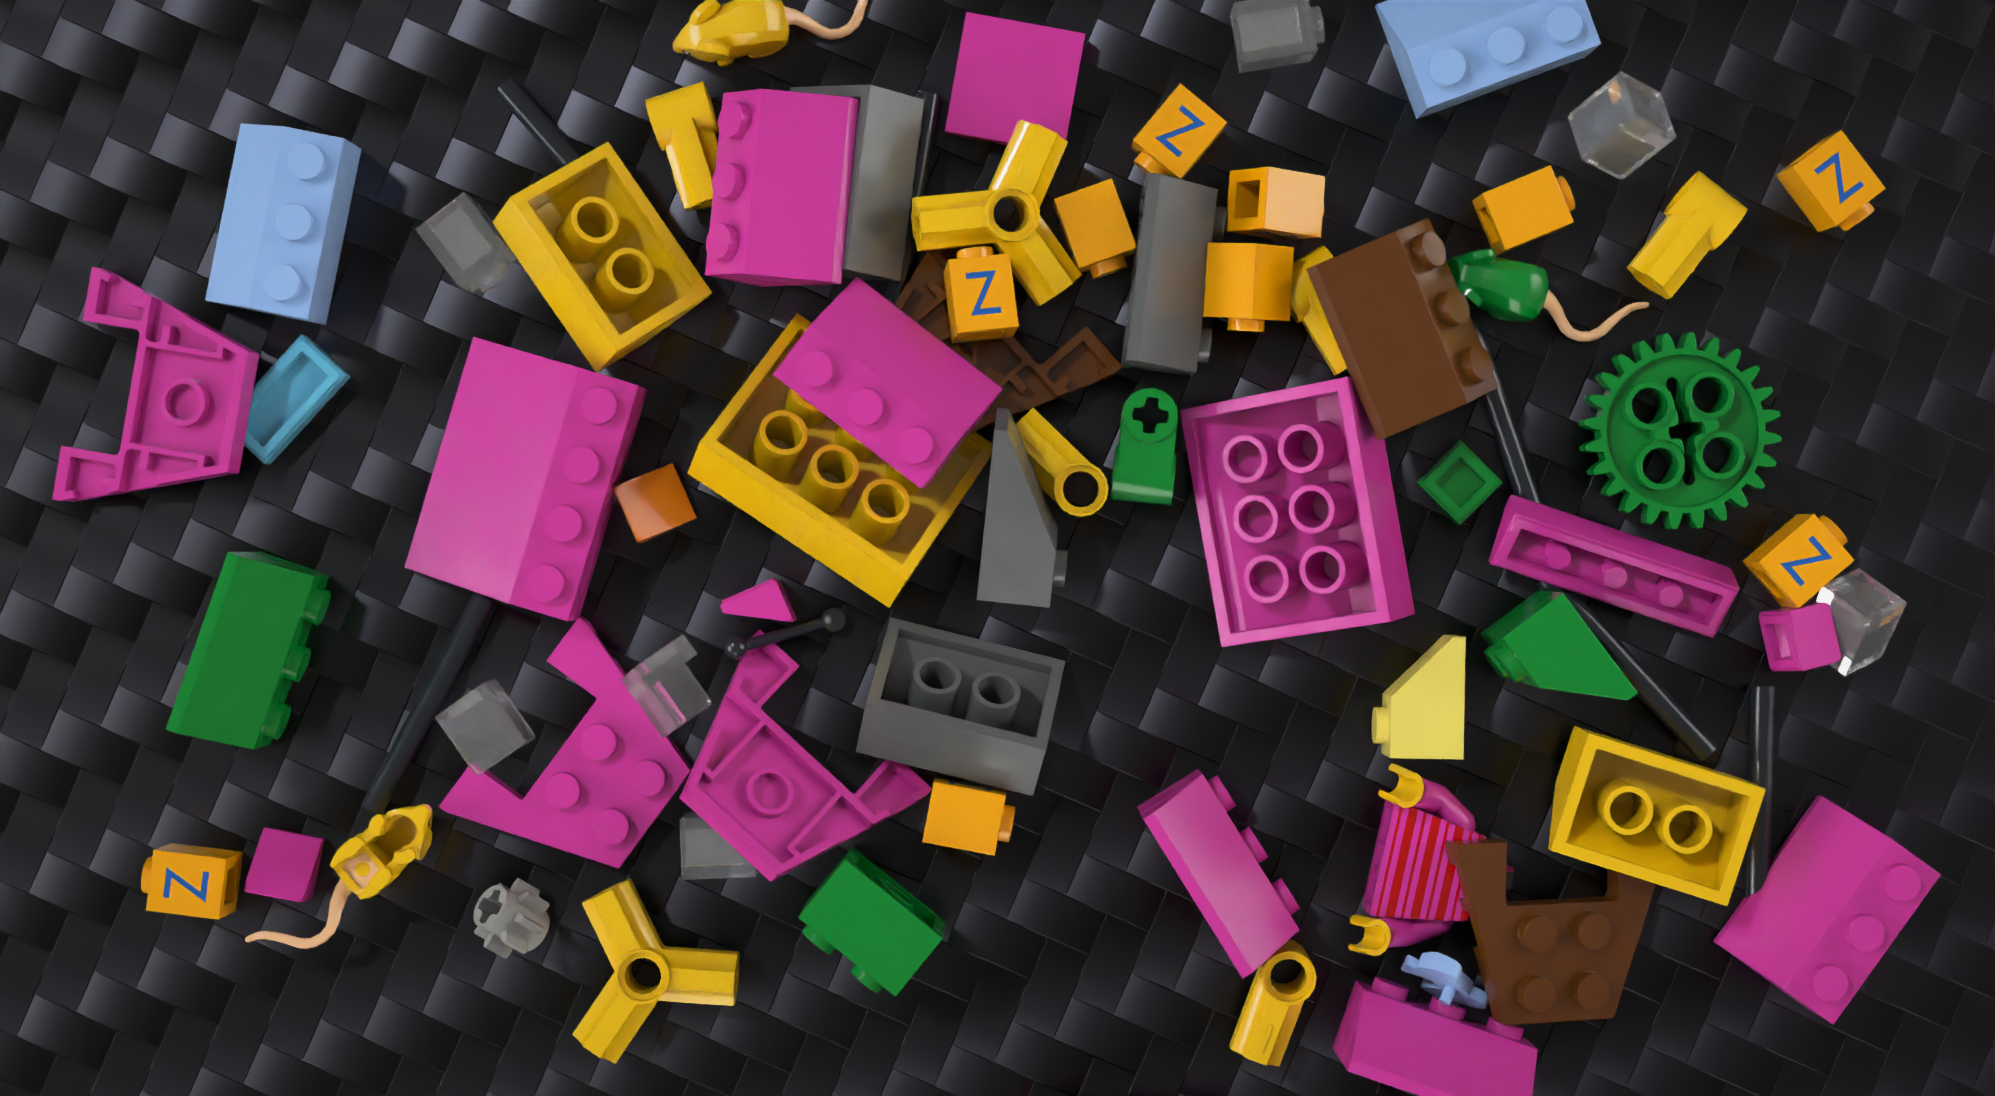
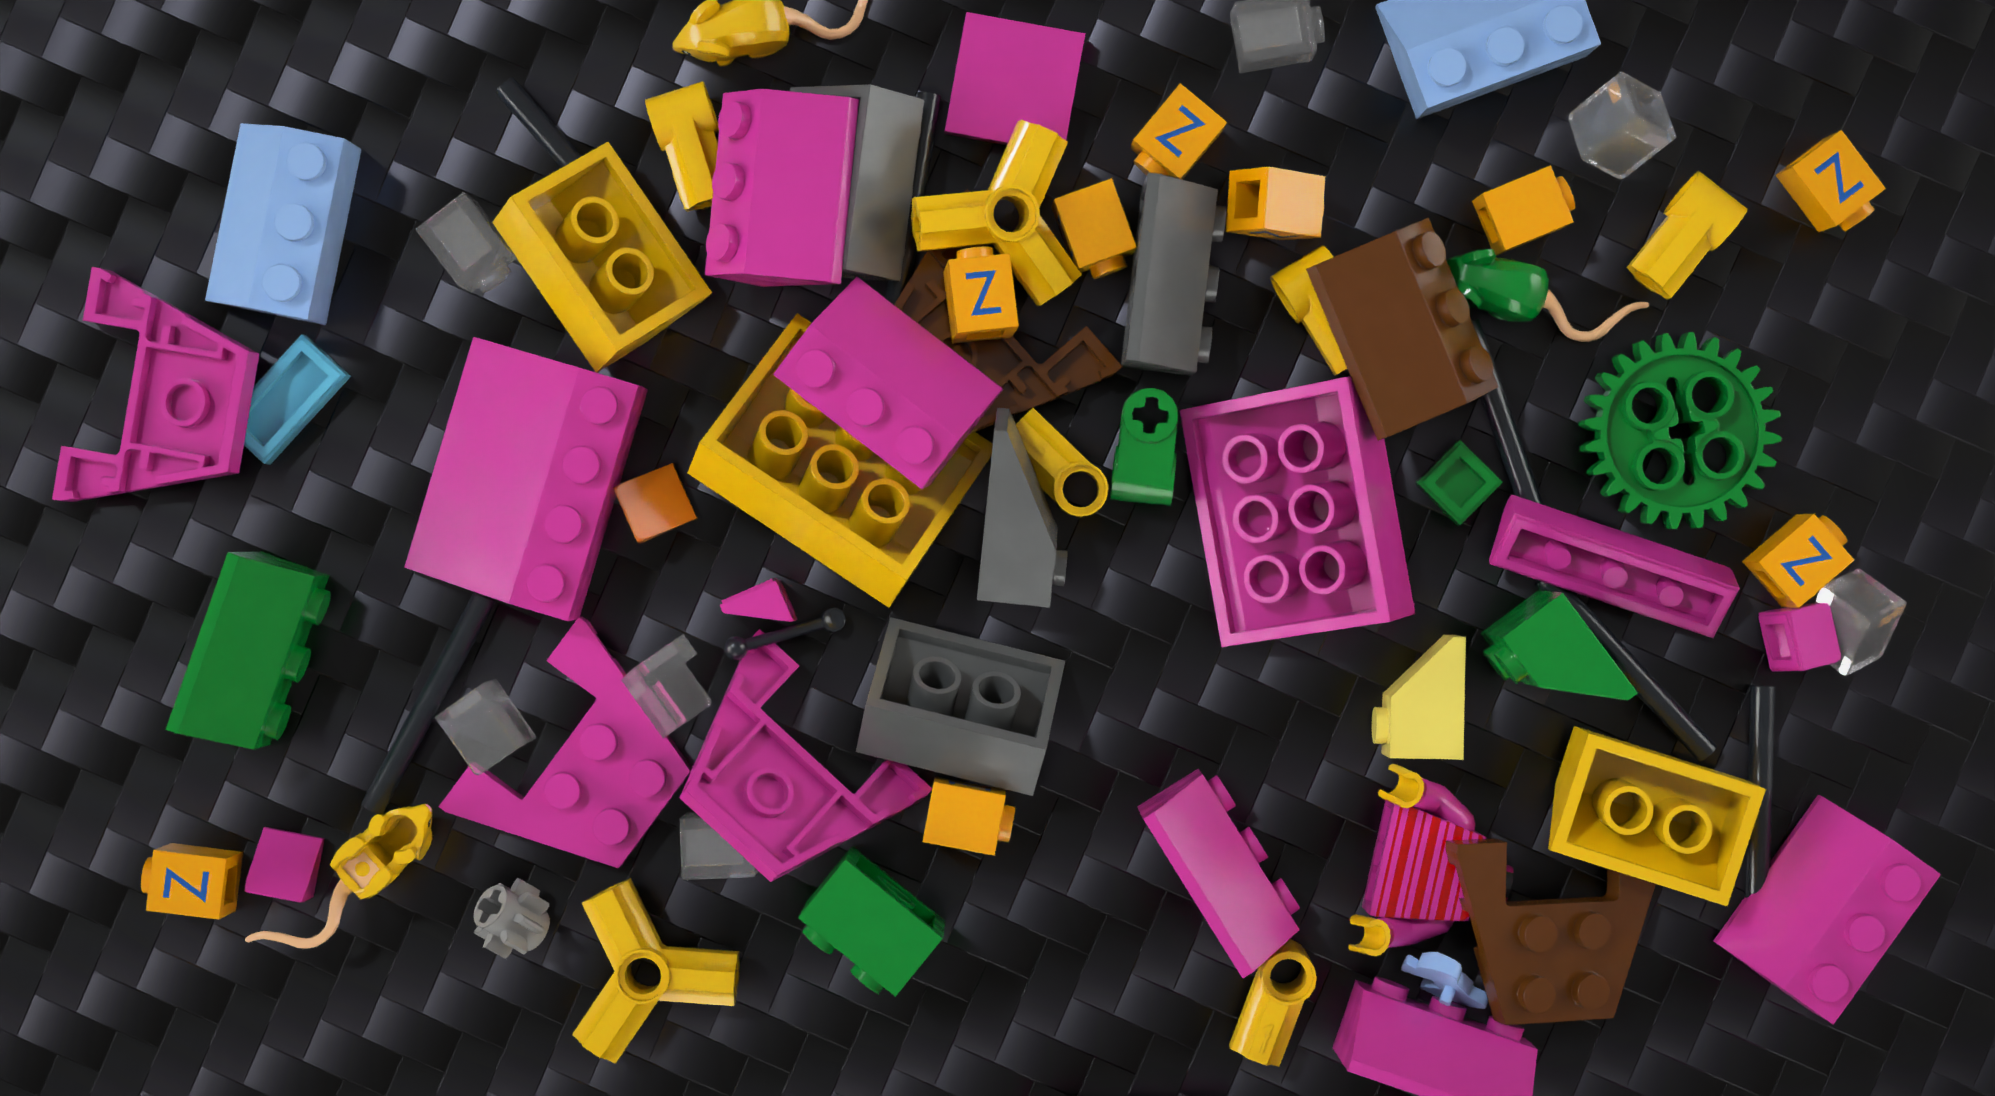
light orange brick [1203,243,1294,332] -> none

